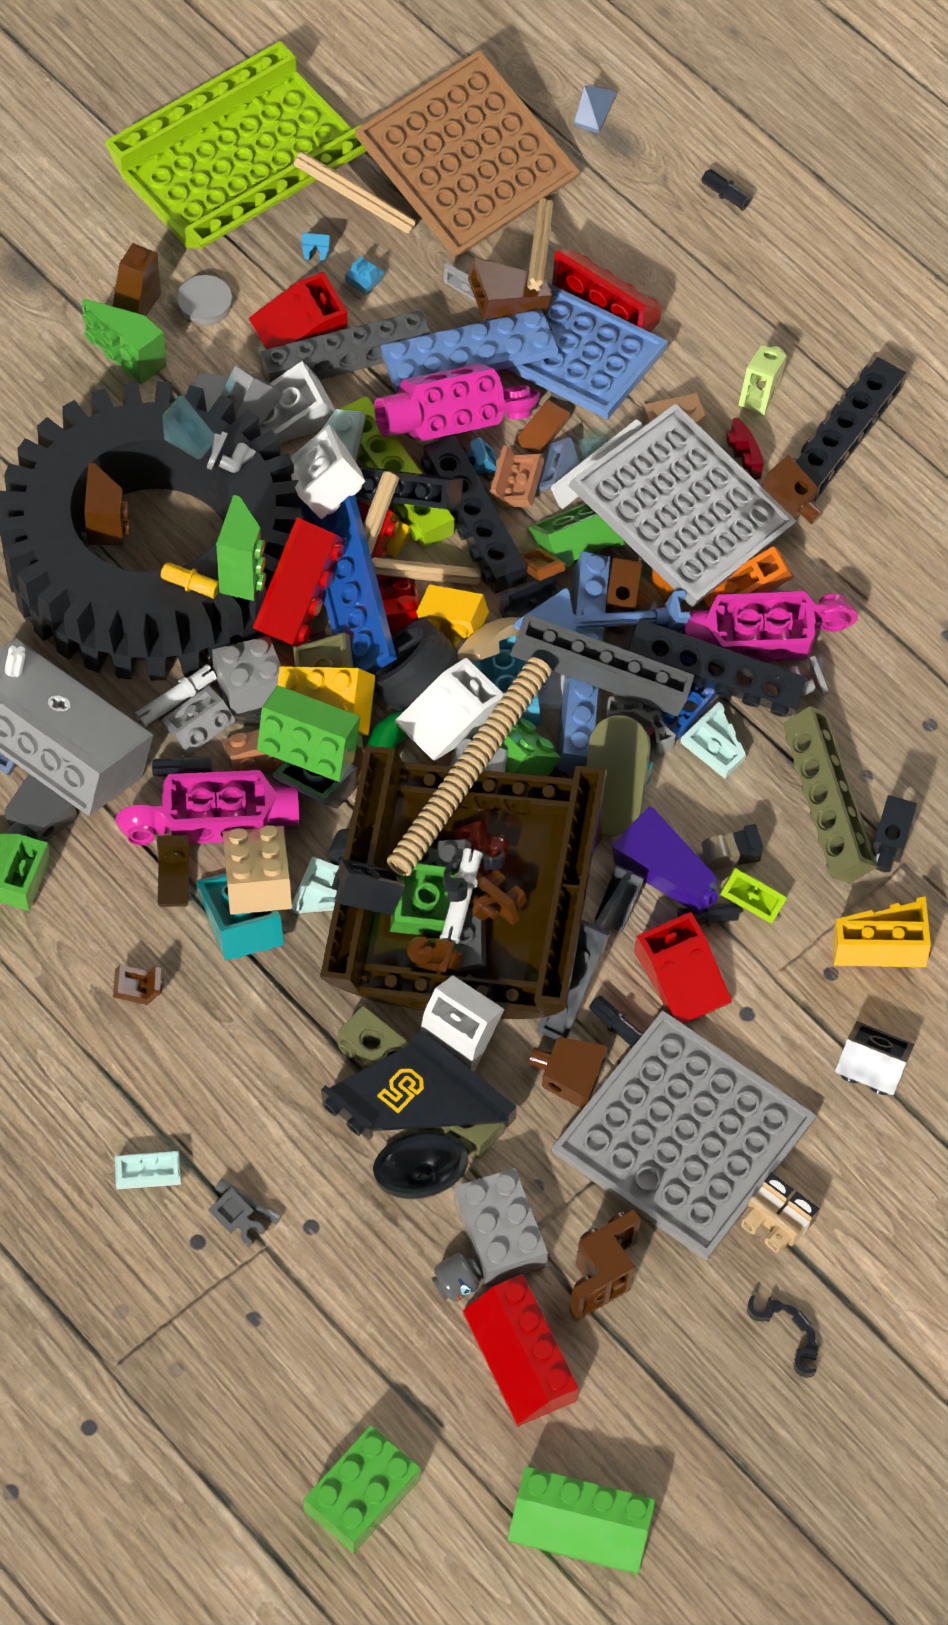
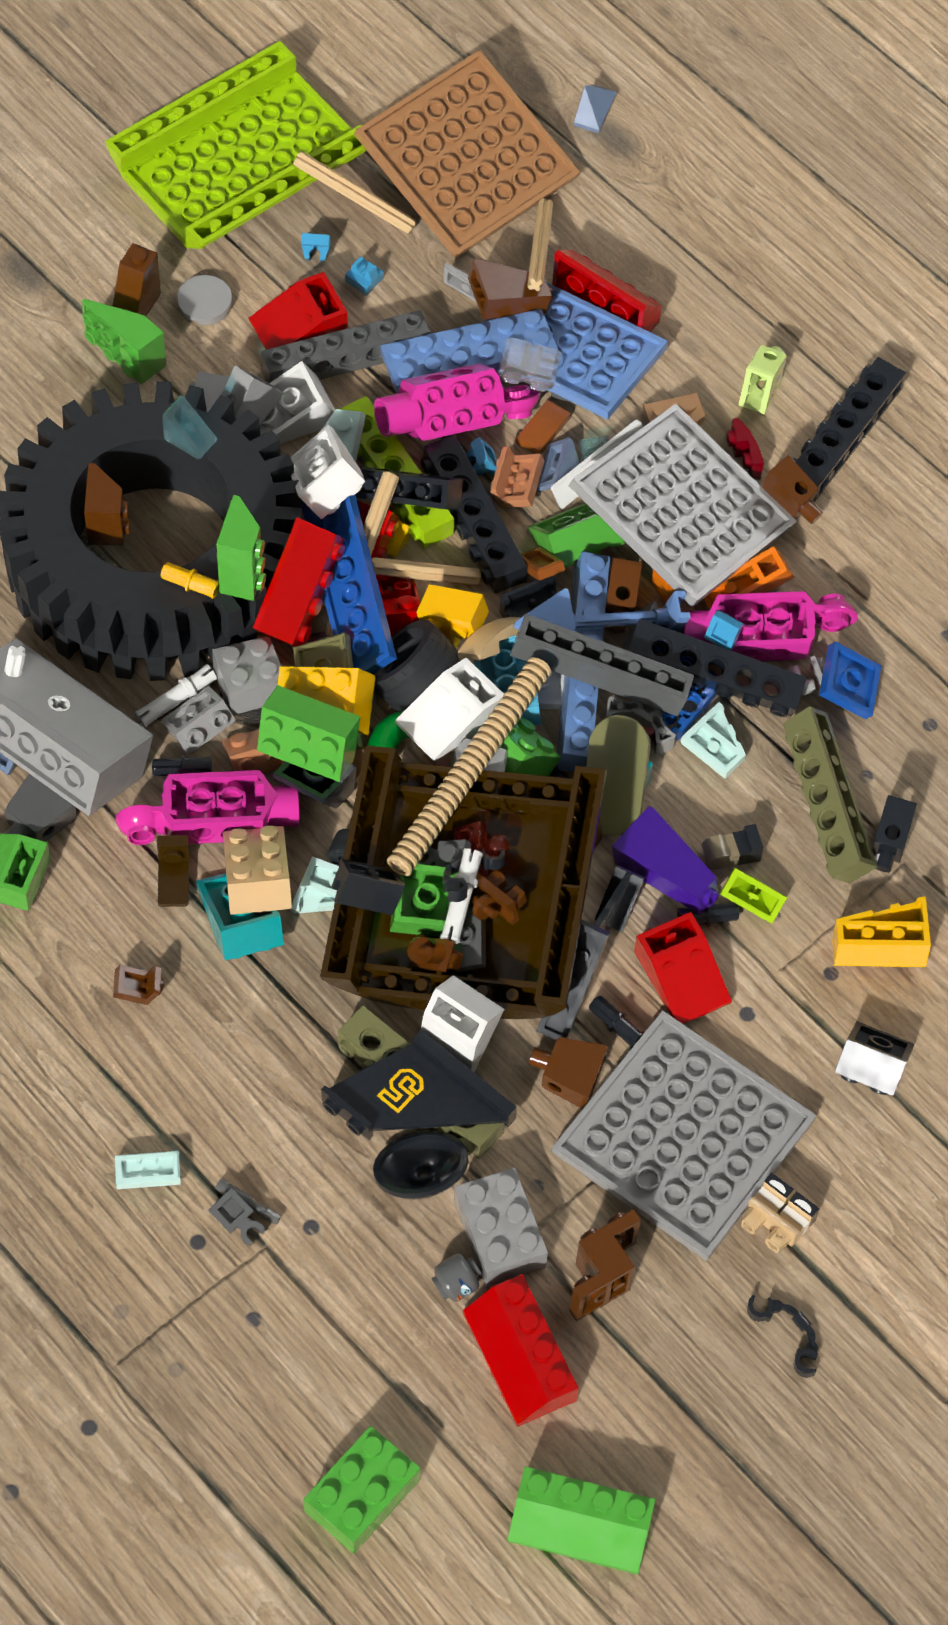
light grey piece [206,431,256,473] -> none
black axle [701,169,752,211] -> none
none -> clear brick [497,338,562,391]
none -> dark azure tile [704,610,743,650]
none -> blue plate [819,641,881,719]

